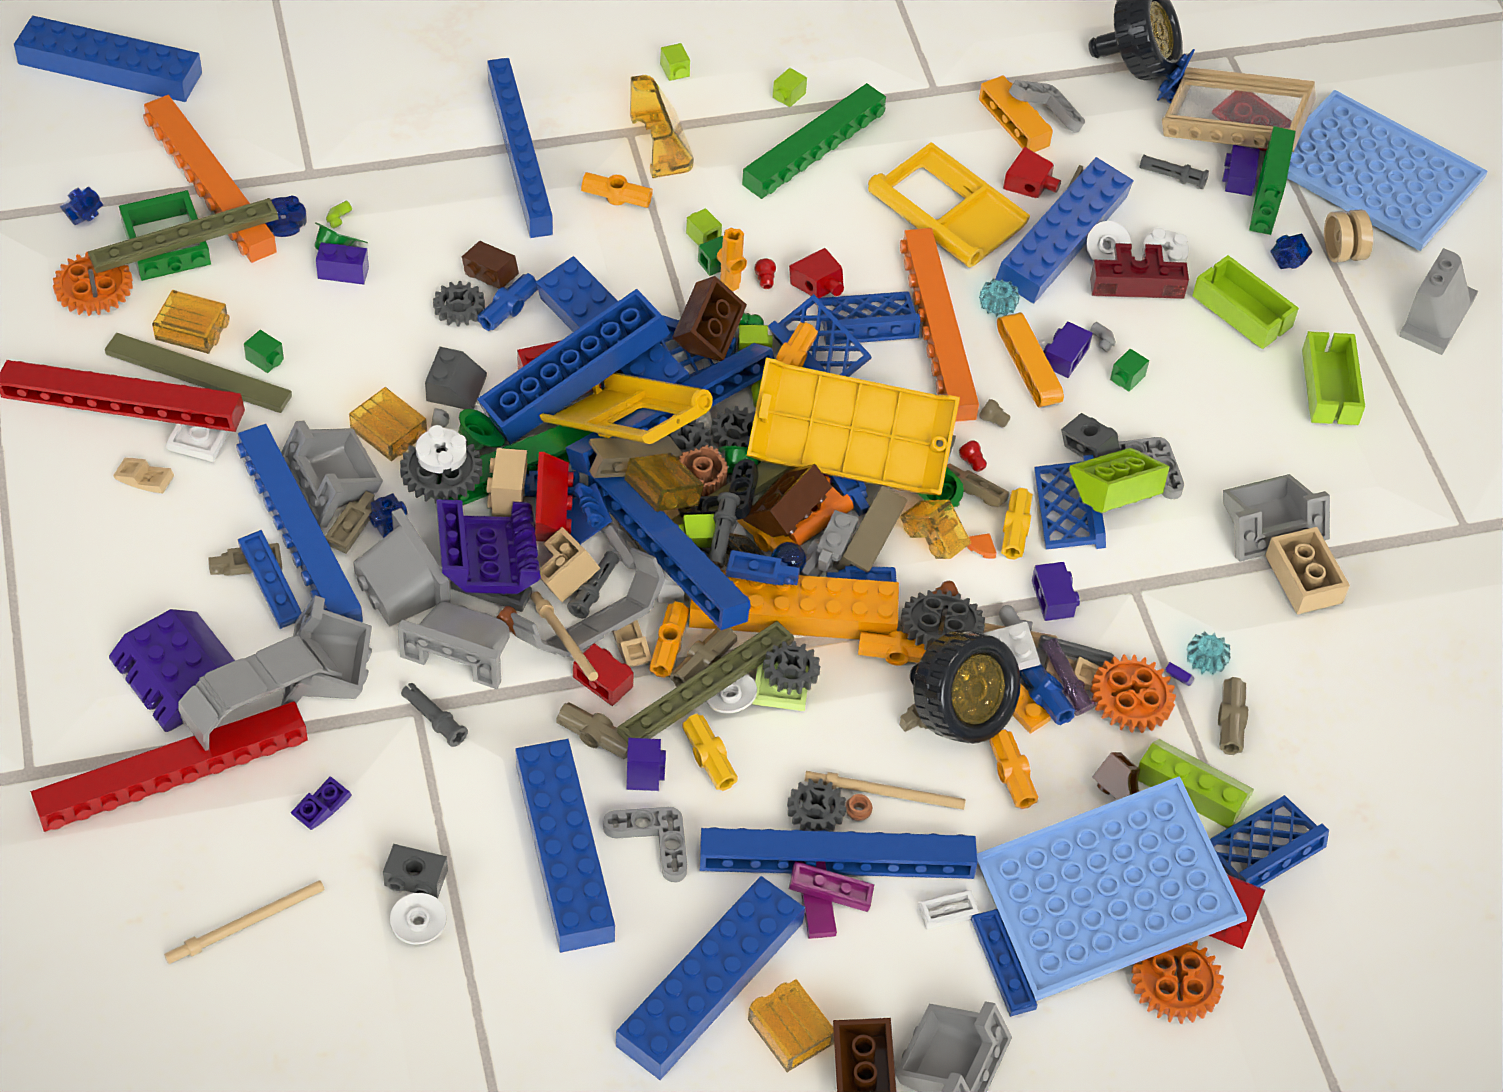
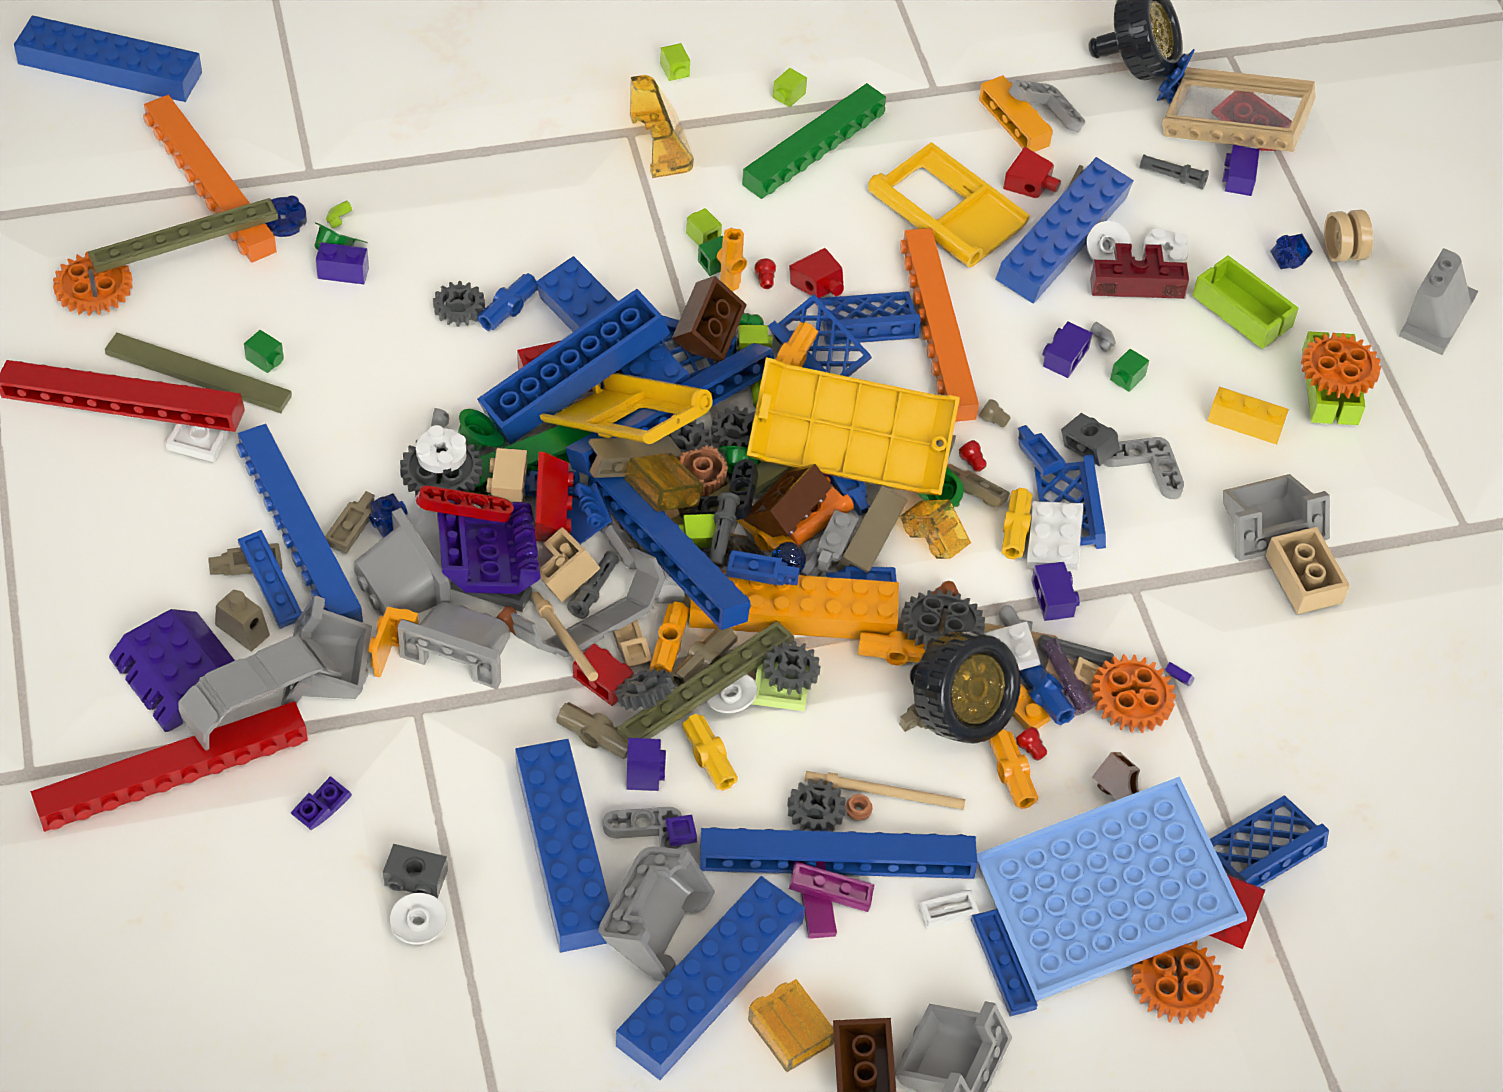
clear blue brick [60,186,103,225] -> none
tan slope [113,458,174,493] -> none
green window [119,190,211,281] -> none
clear yellow brick [152,290,230,354] -> none
tan bar [164,880,325,964] -> none
light grey windscreen [281,421,383,528] -> none
clear yellow brick [349,387,427,461] -> none
dark grey pin [401,683,468,747] -> none
dark grey slope [425,346,487,409] -> none
reddish brown brick [461,241,519,289] -> none
blue brick [487,58,553,238] -> none
light orange piece [581,172,653,208] -> none
orange tile [965,533,997,559] -> none
clear light blue gear [979,278,1020,317] -> none
light orange beam [997,312,1064,408] -> none
lime slope [1069,448,1170,513] -> none
lime slope [1138,739,1254,829] -> none
clear light blue gear [1186,631,1231,676] -> none
dark tan piece [1218,677,1248,755] -> none
green window [1249,126,1296,235] -> none
light blue plate [1287,89,1488,251] -> none
none -> dark tan torso [215,590,270,652]
none -> light orange bracket [369,606,419,677]
none -> red beam [416,486,514,522]
none -> light grey windscreen [599,846,715,981]
none -> dark grey gear [616,668,675,711]
none -> dark purple tile [665,814,697,847]
none -> red piece [1016,726,1047,761]
none -> blue hinge [1018,425,1065,476]
none -> white plate [1027,501,1084,570]
none -> yellow brick [1207,386,1289,445]
none -> orange gear [1301,332,1381,398]

